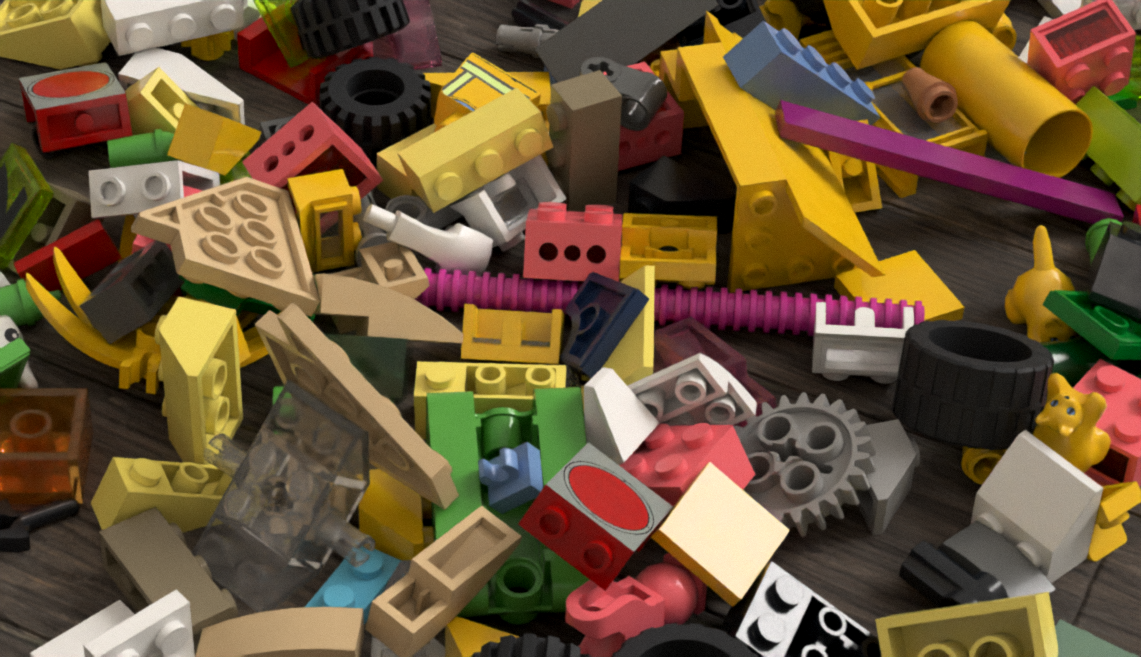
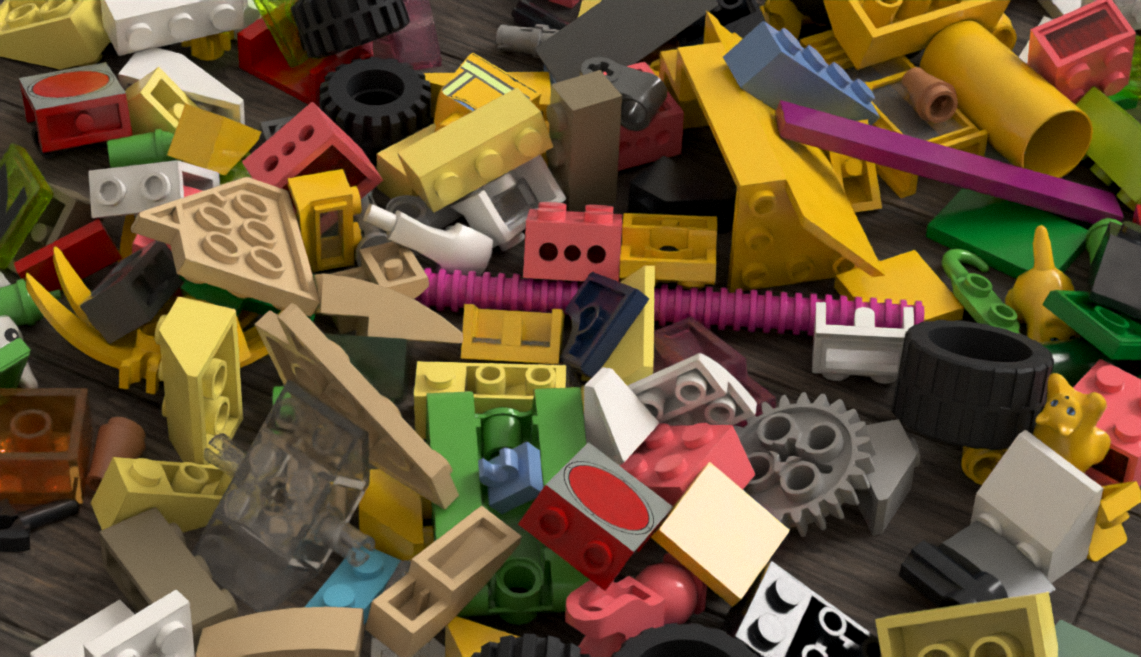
none -> nougat cone [85,417,146,491]
none -> green tile [926,188,1088,279]
none -> bright green piece [941,249,1029,338]

